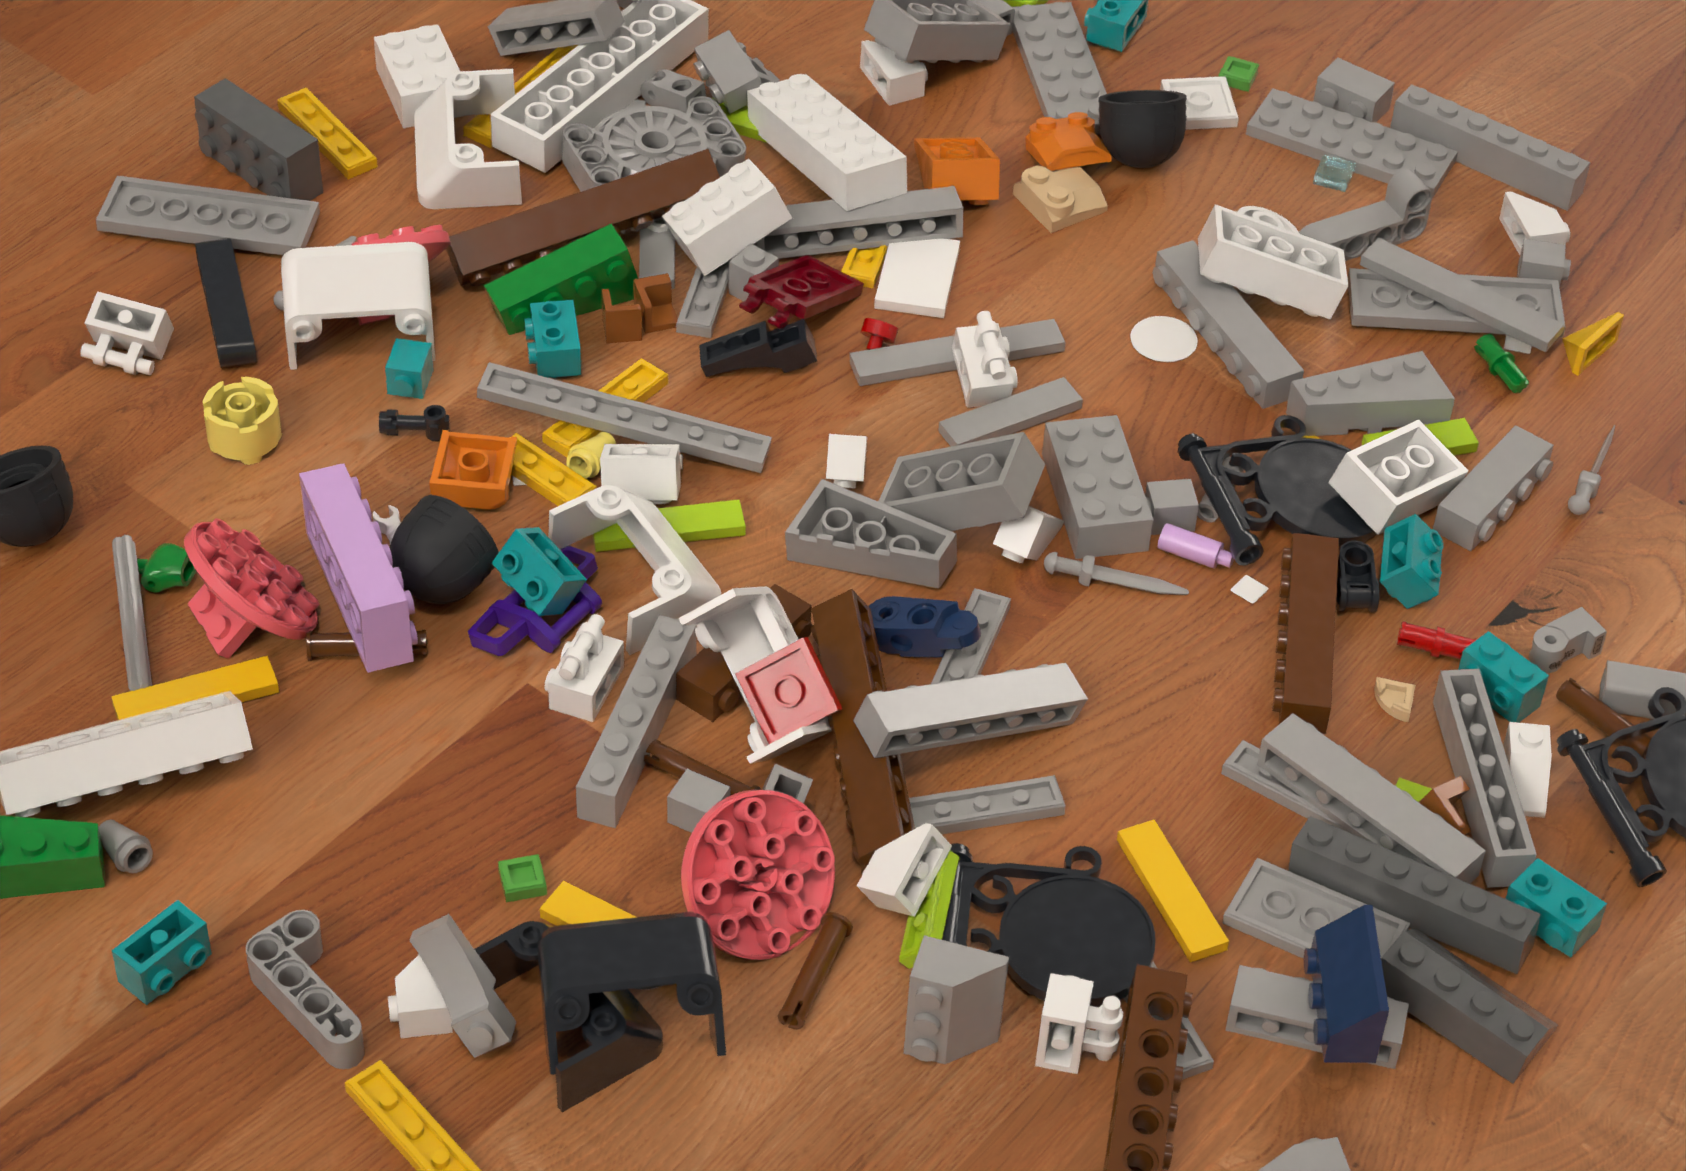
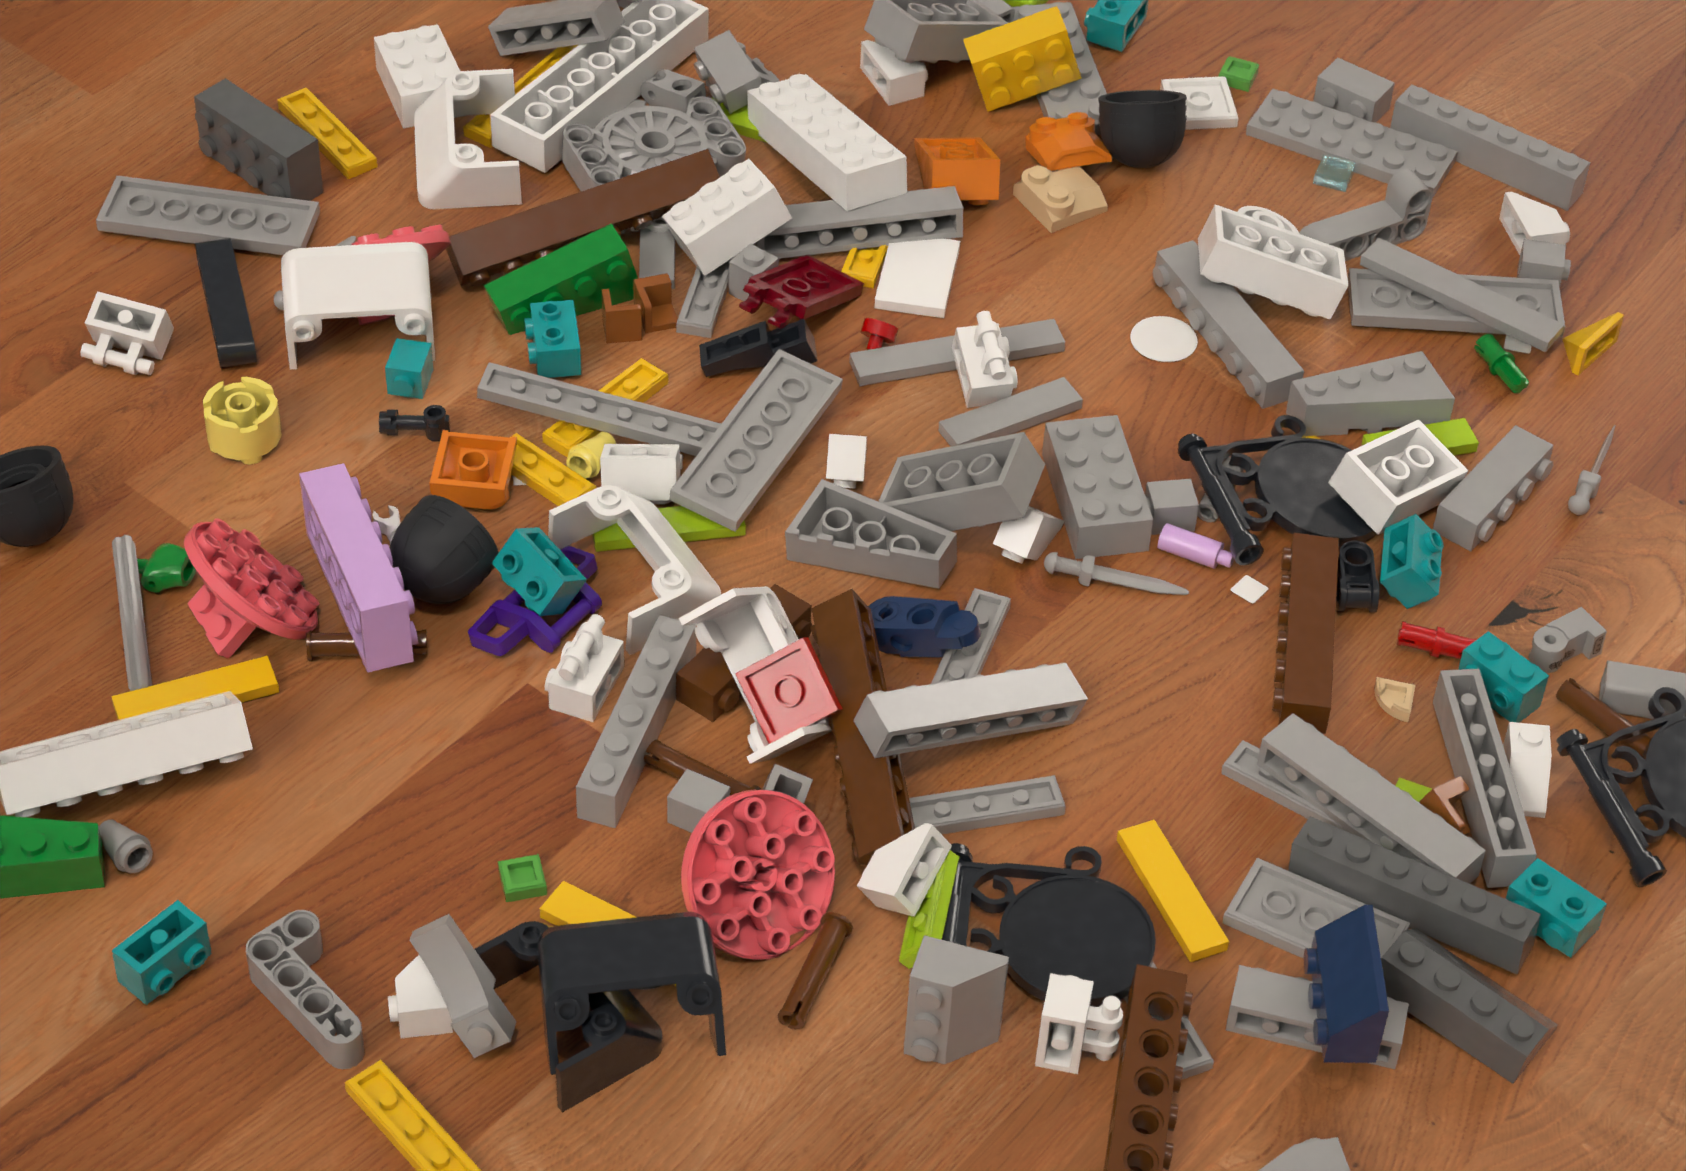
none -> light grey plate [669,349,843,532]
none -> yellow brick [963,6,1082,112]

